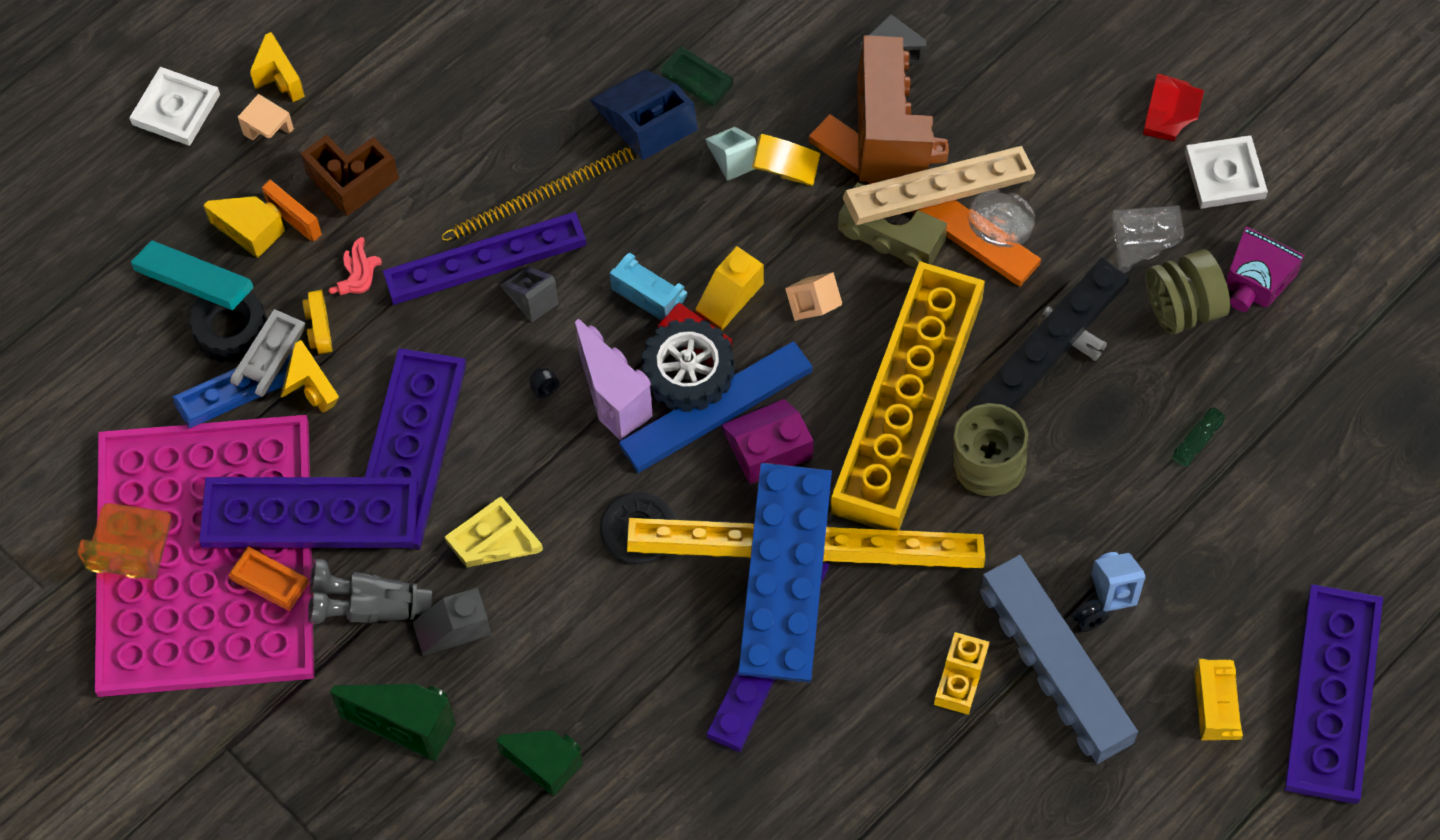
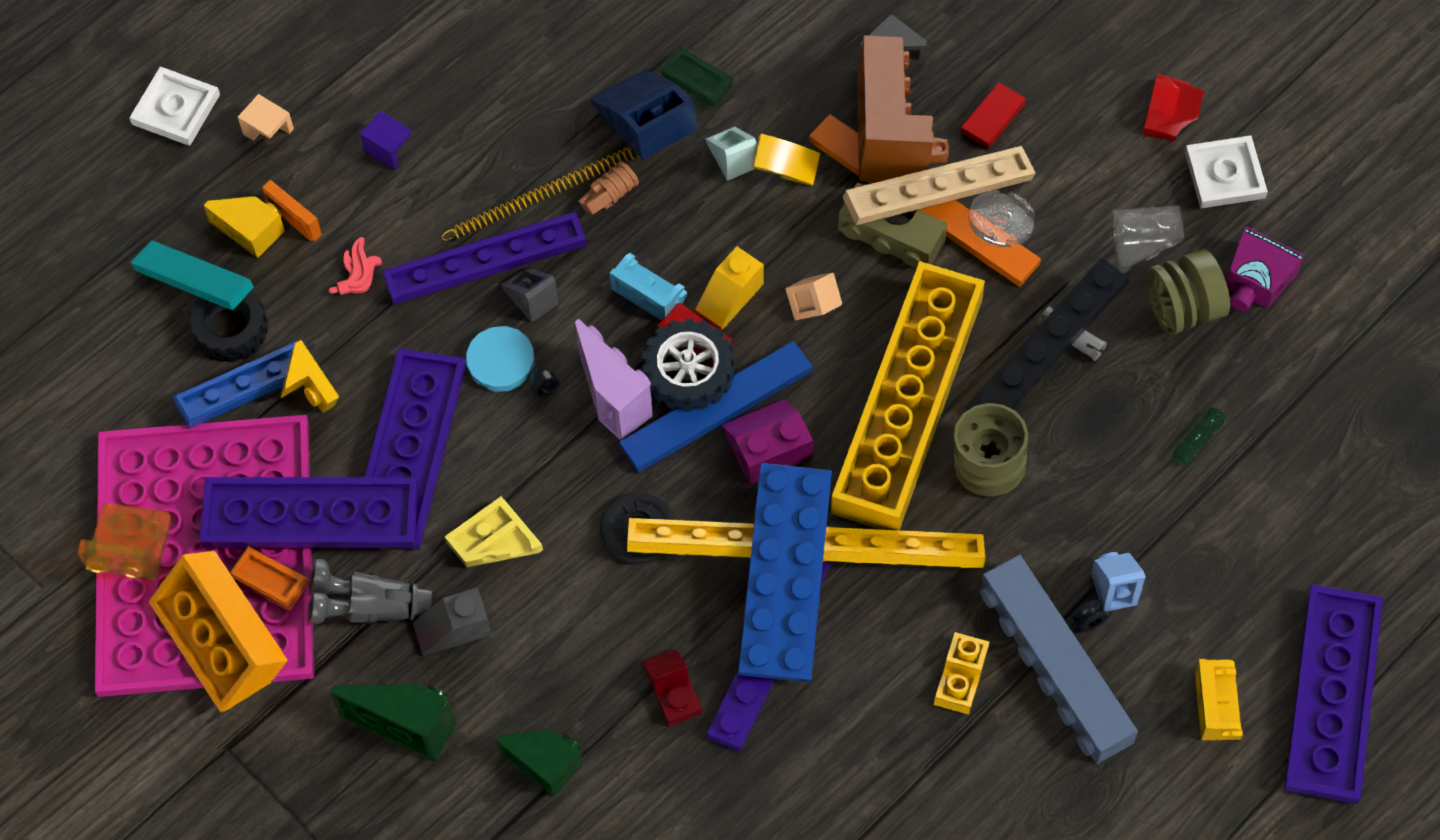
light grey hinge [230,309,305,397] -> none
yellow slope [250,32,305,102] -> none
reddish brown brick [300,134,399,216] -> none
yellow plate [303,290,333,355] -> none
none -> light orange slope [148,551,288,712]
none -> dark purple panel [360,111,411,169]
none -> medium azure tile [466,326,535,392]
none -> nougat hinge [578,161,639,215]
none -> dark red slope [642,649,702,727]
none -> red tile [961,82,1026,150]

